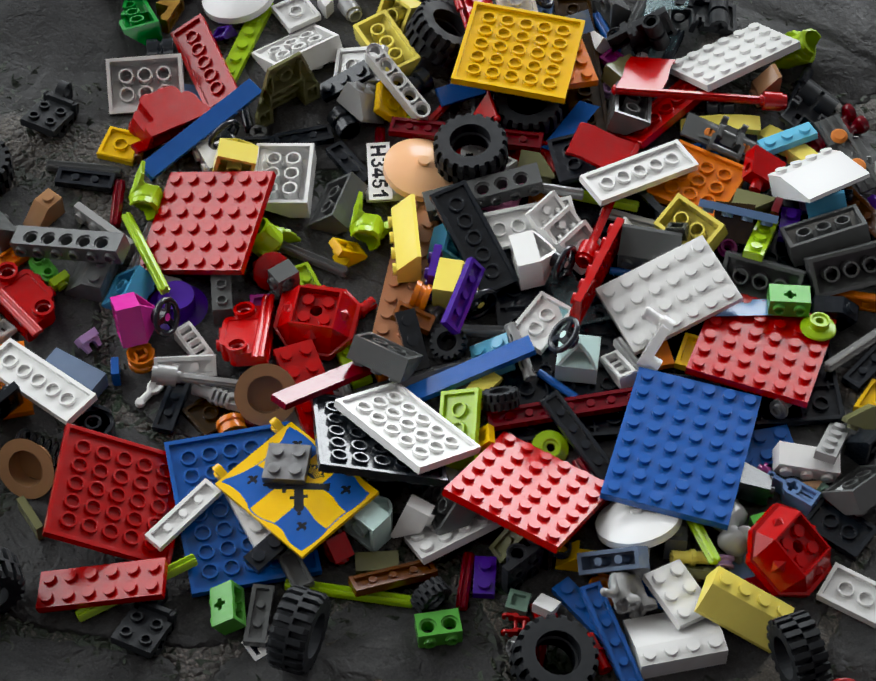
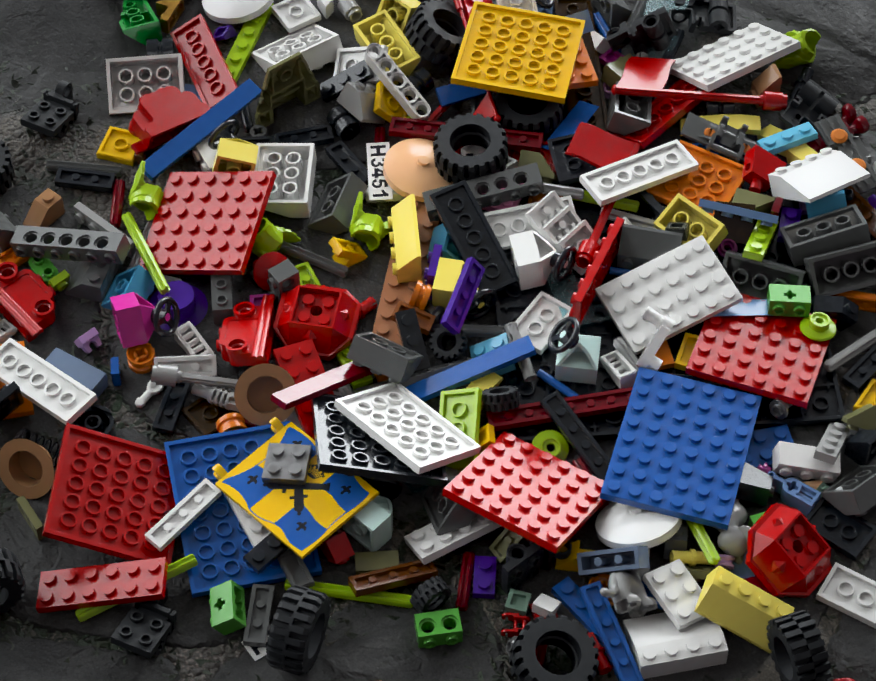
white slope [390,494,435,538] -> none

